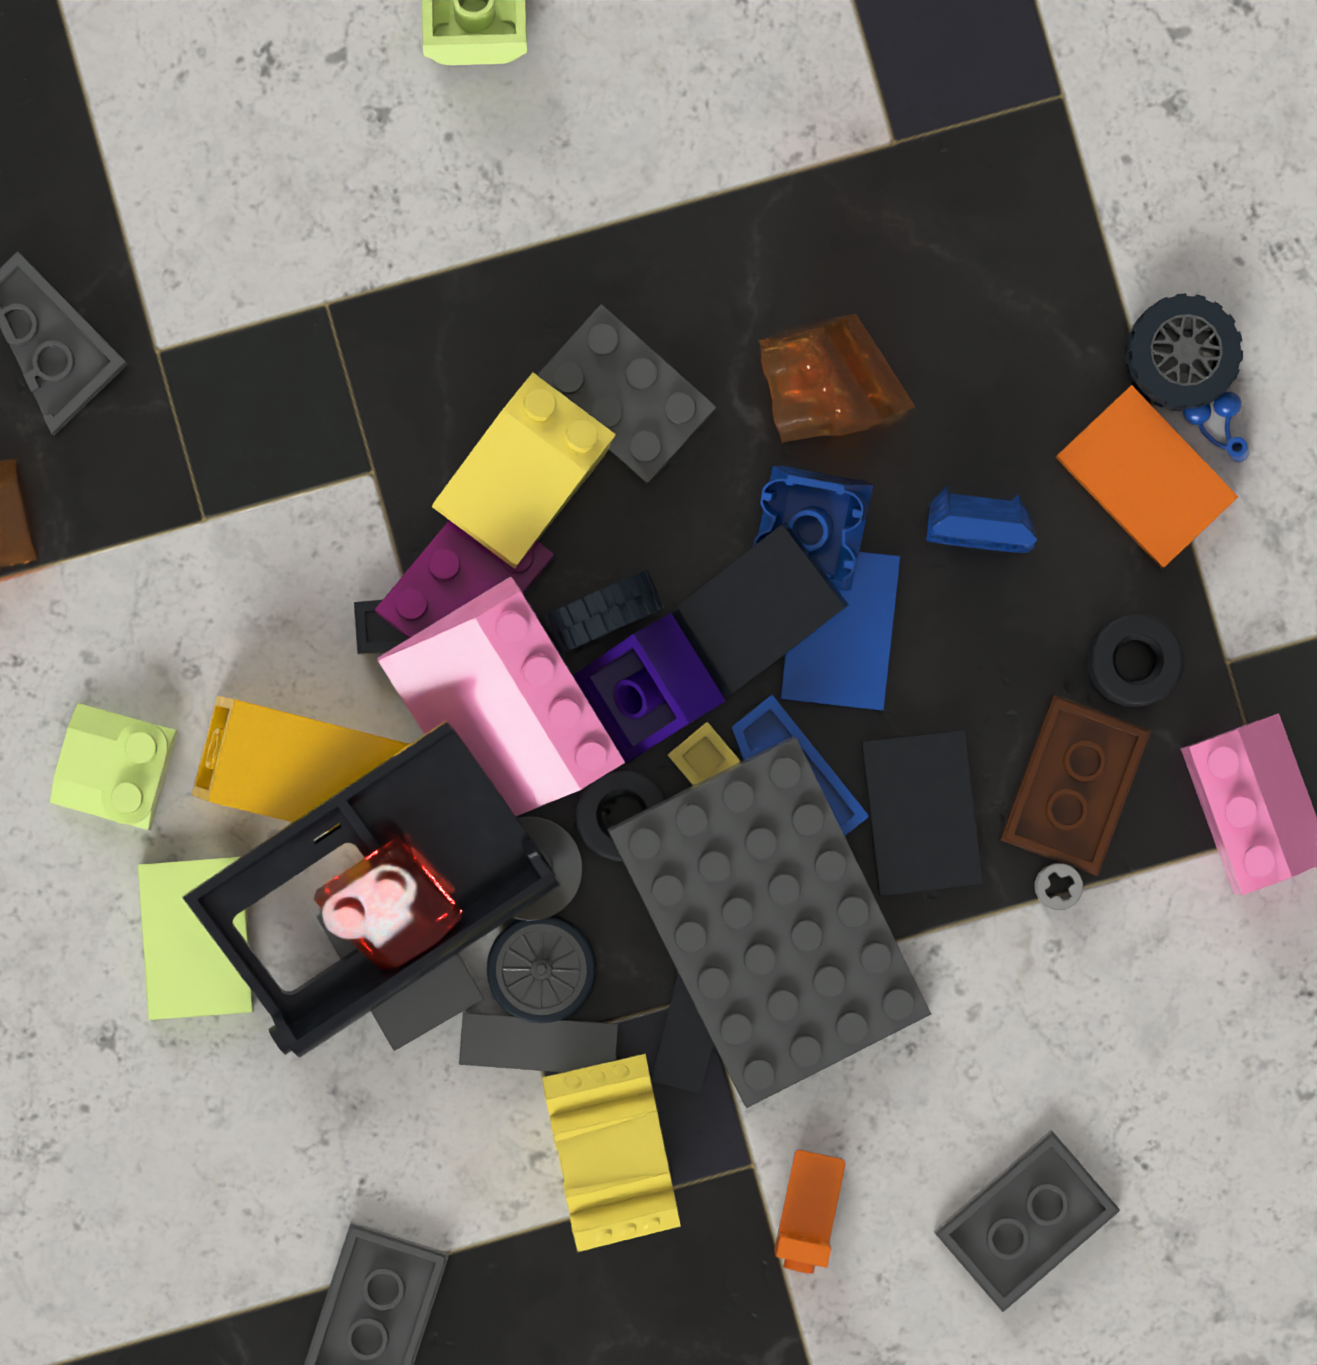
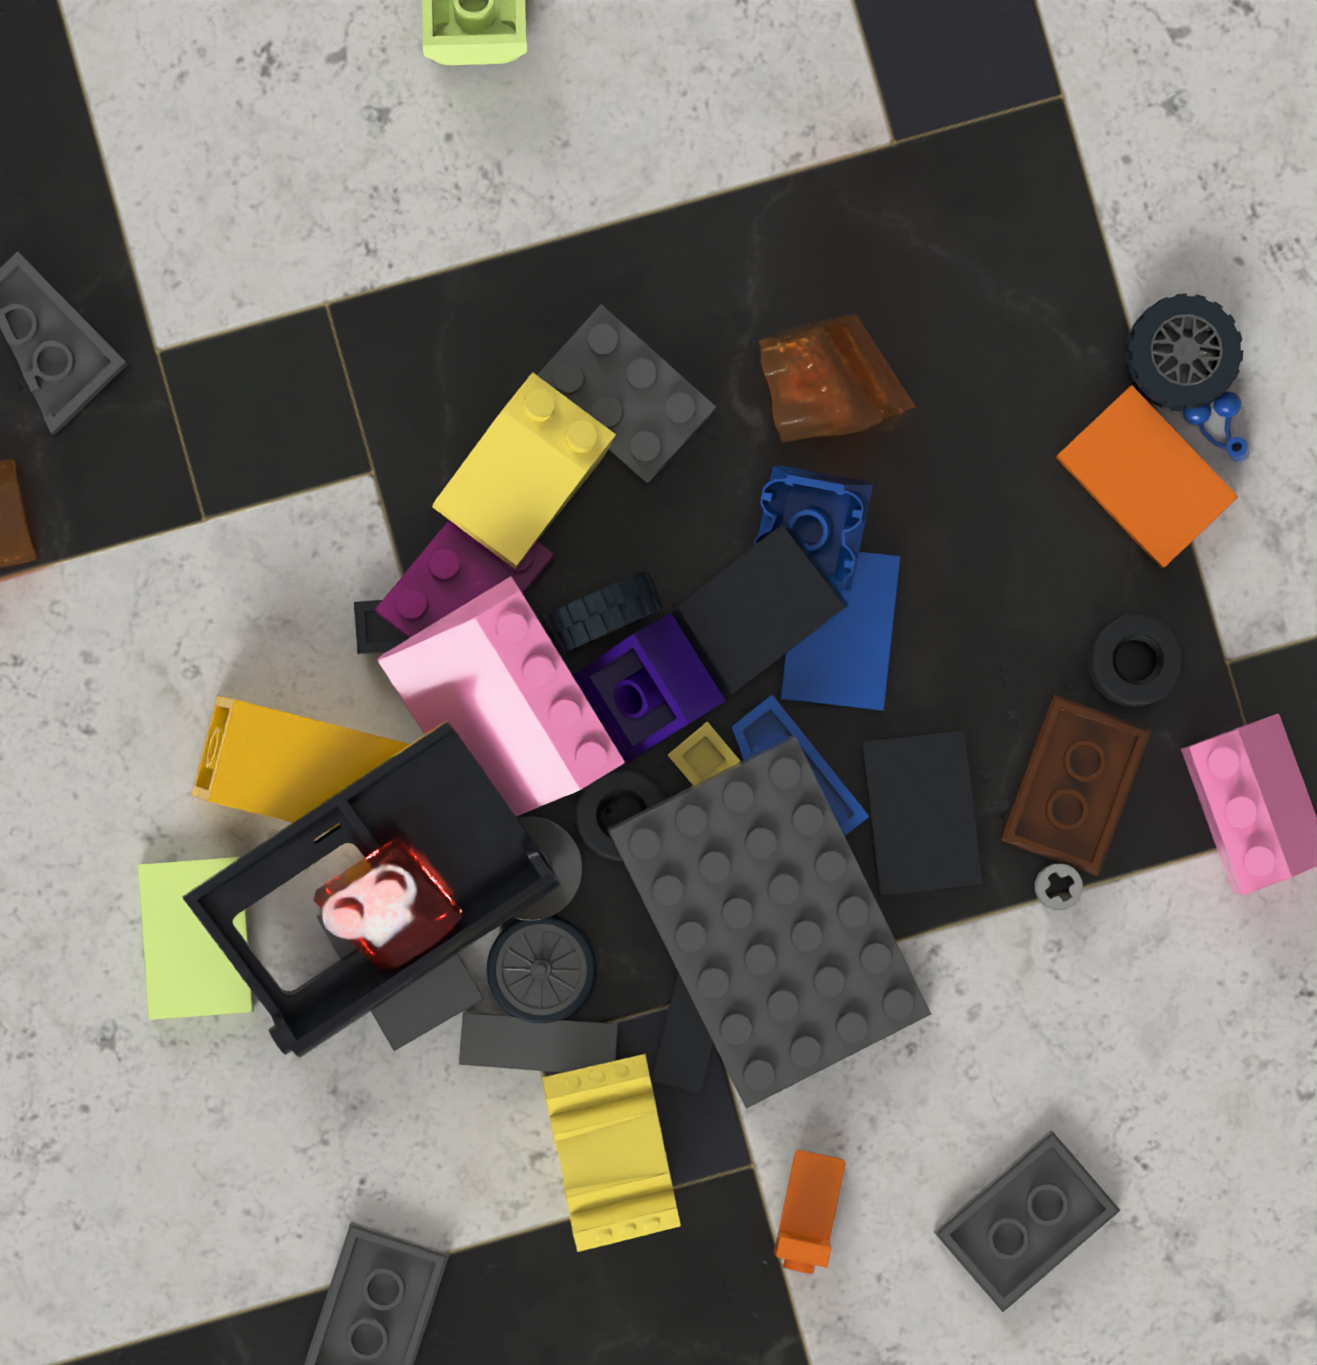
yellowish green slope [50,703,178,830] -> none
blue slope [926,486,1037,553] -> none

